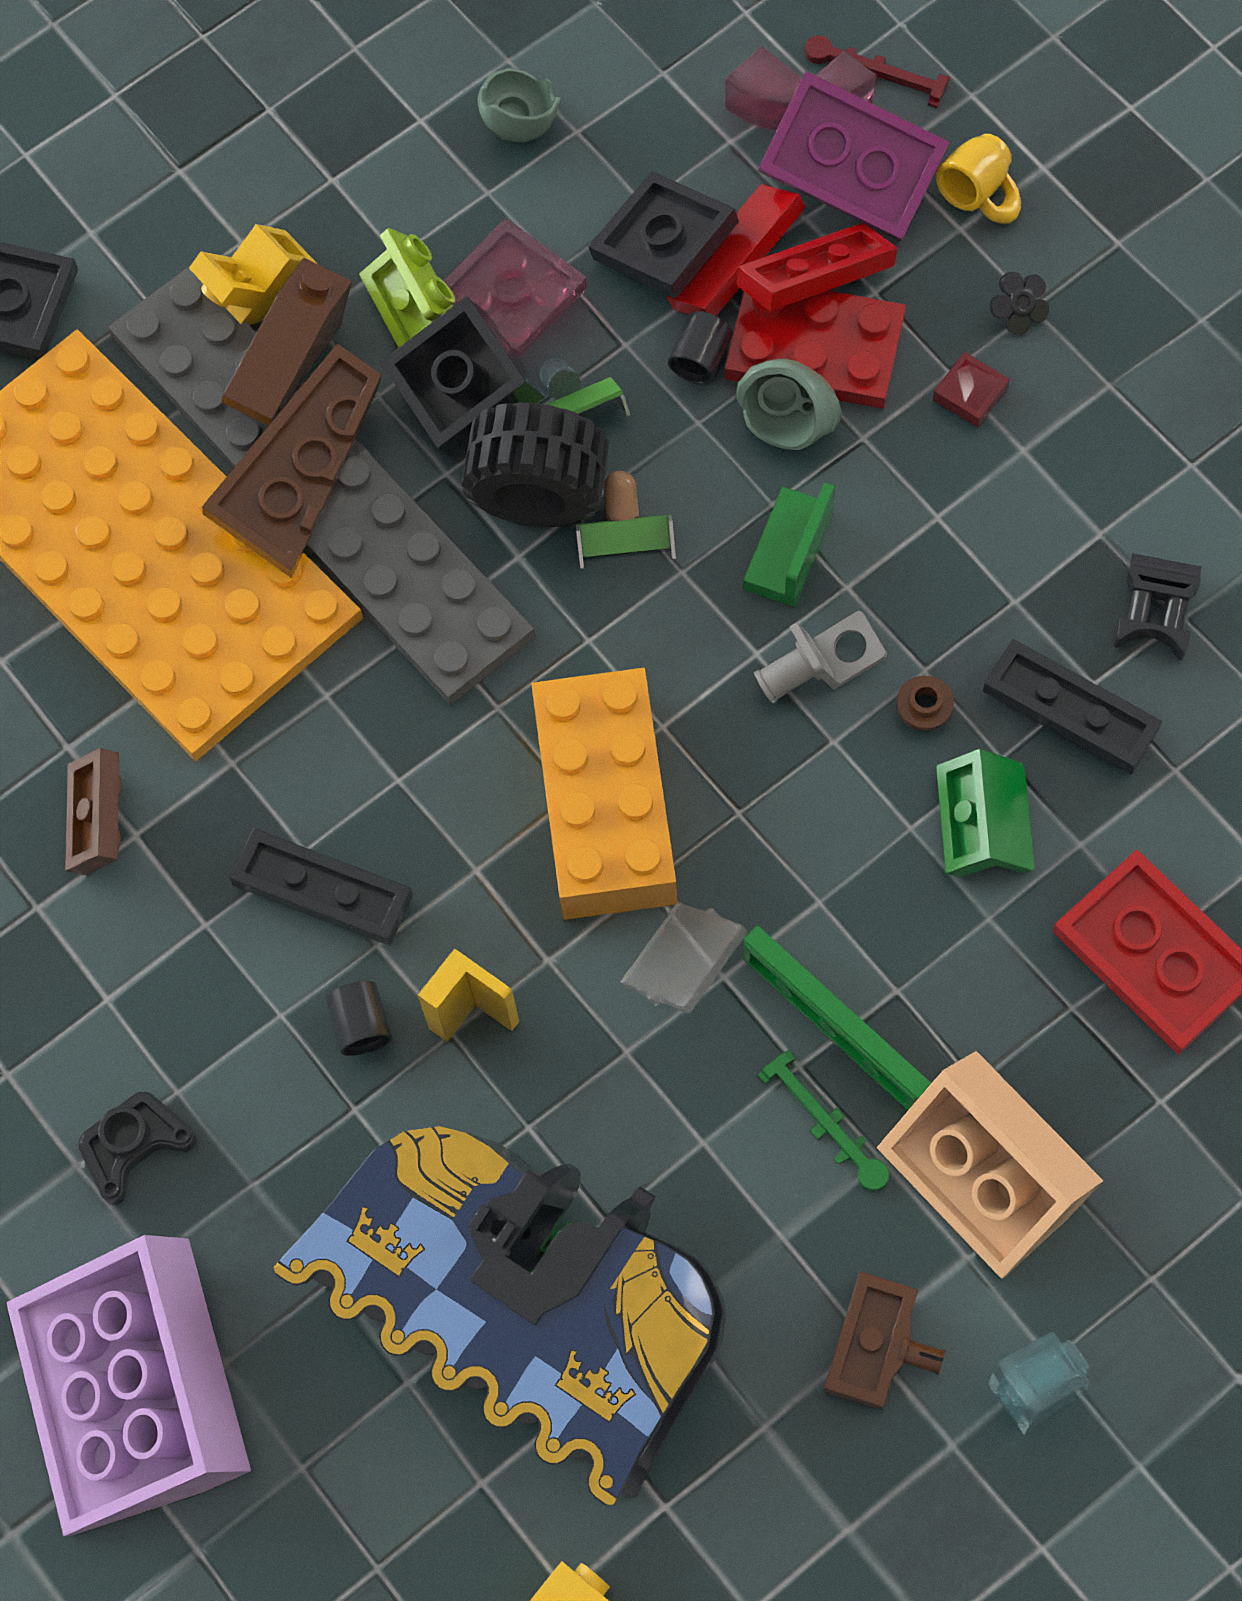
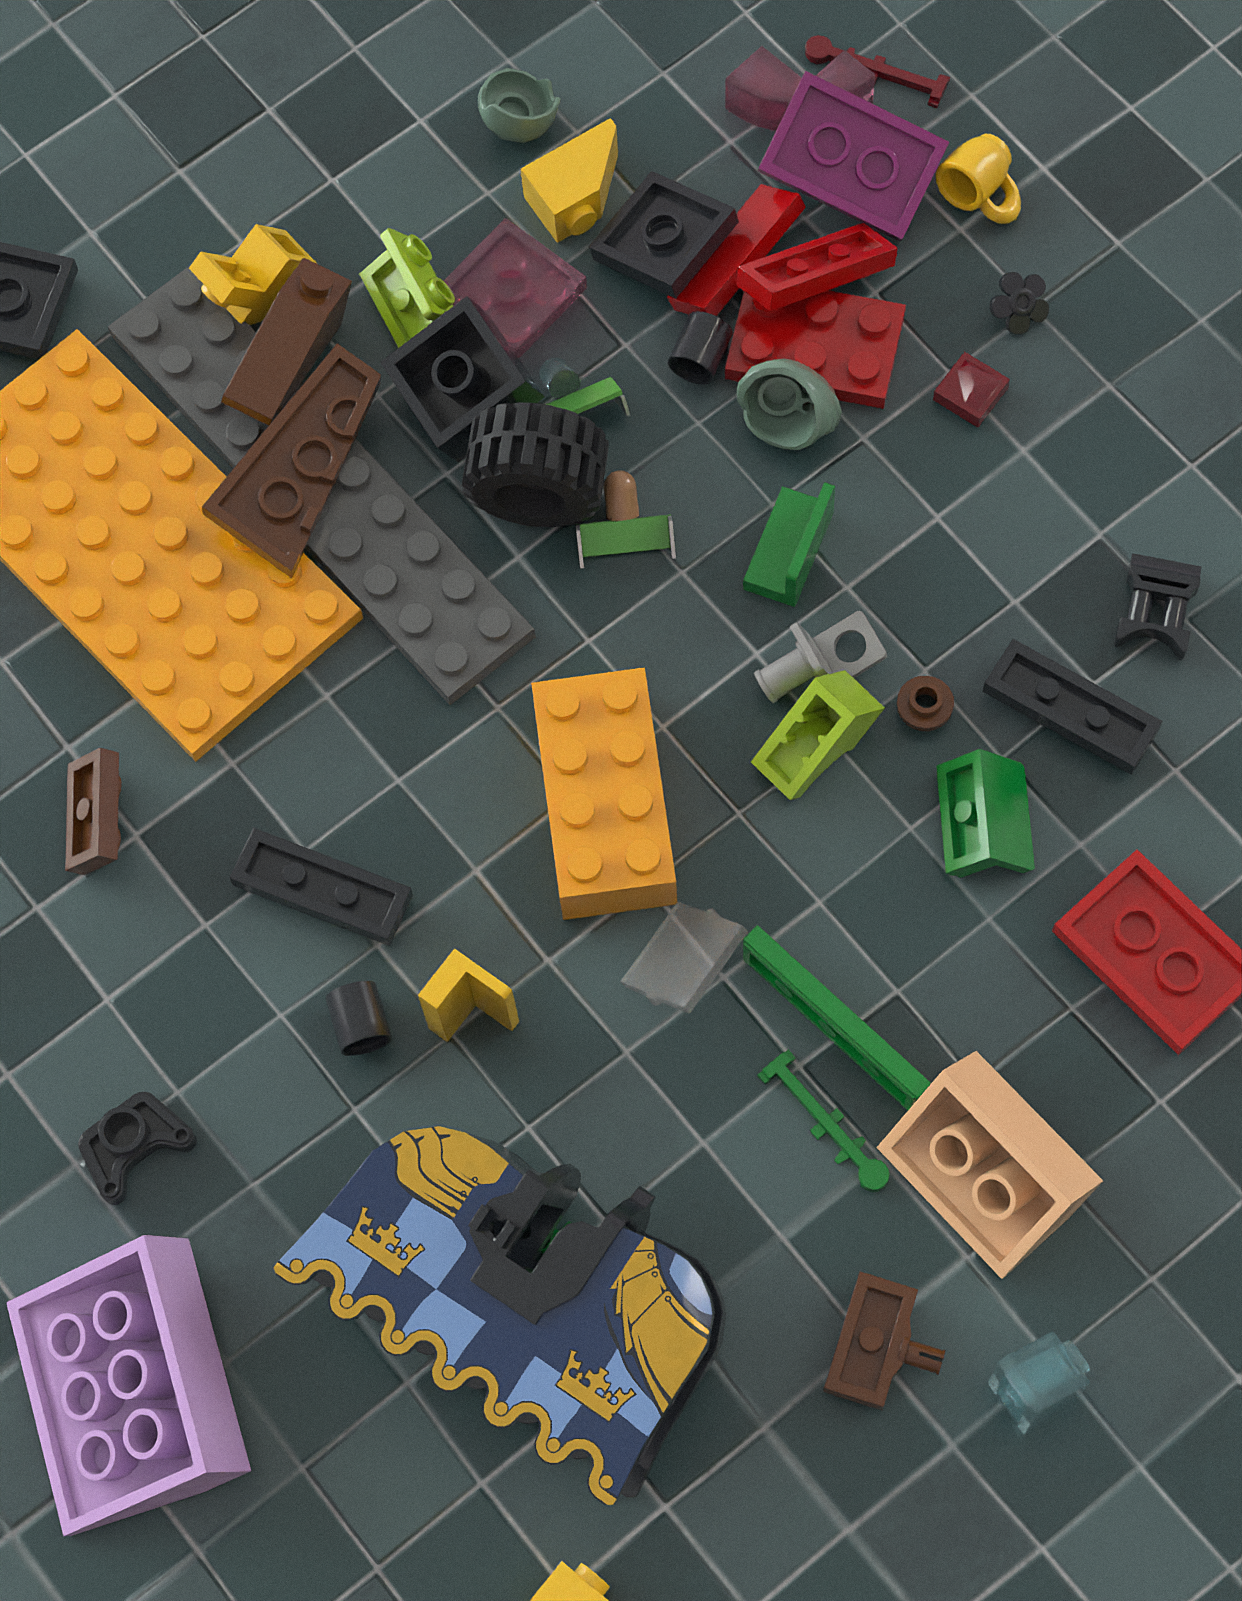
none -> yellow slope [521,118,618,243]
none -> lime arch [751,670,885,800]

